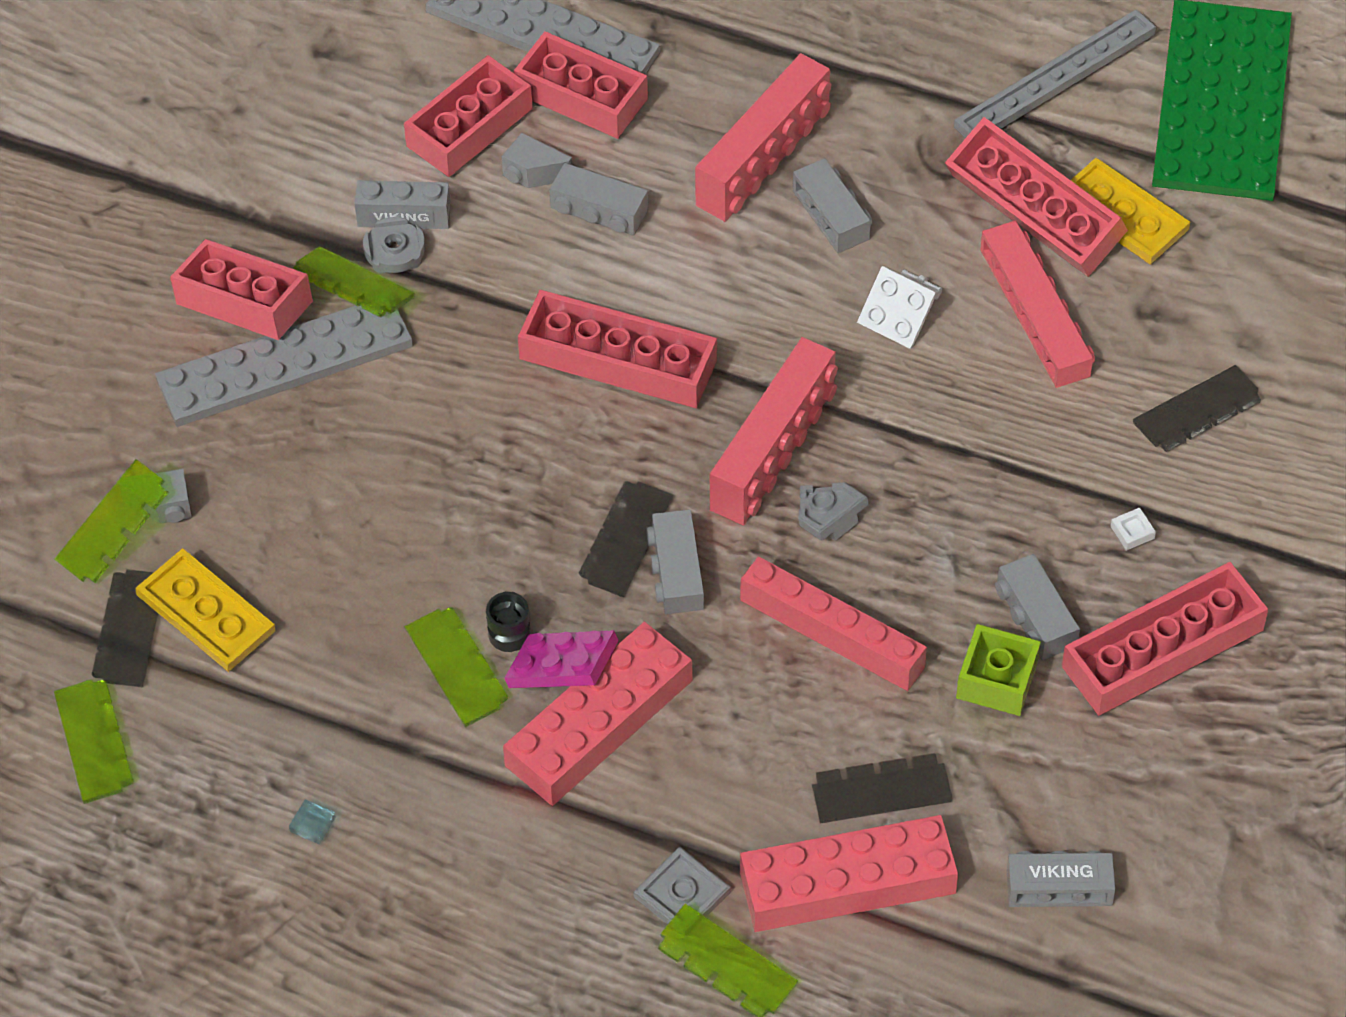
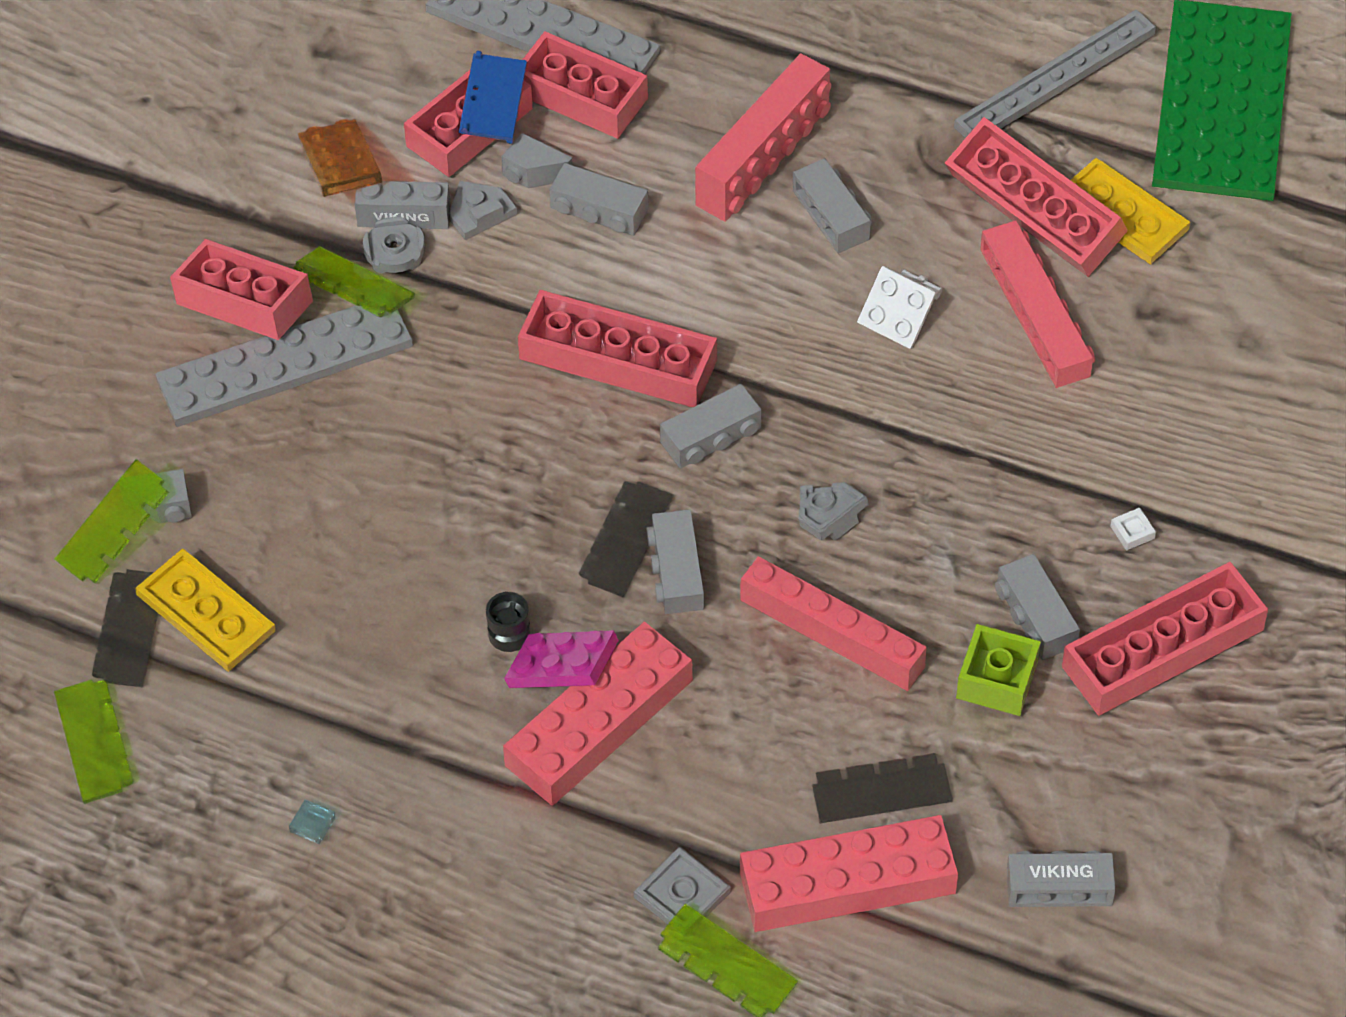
clear neon green windscreen [404,607,508,727] -> none
coral brick [710,337,838,526] -> none
clear smoke windscreen [1133,365,1261,452] -> none
none -> clear orange plate [298,119,383,197]
none -> light grey plate [449,181,517,240]
none -> blue door [459,51,527,144]
none -> light grey brick [660,384,761,469]

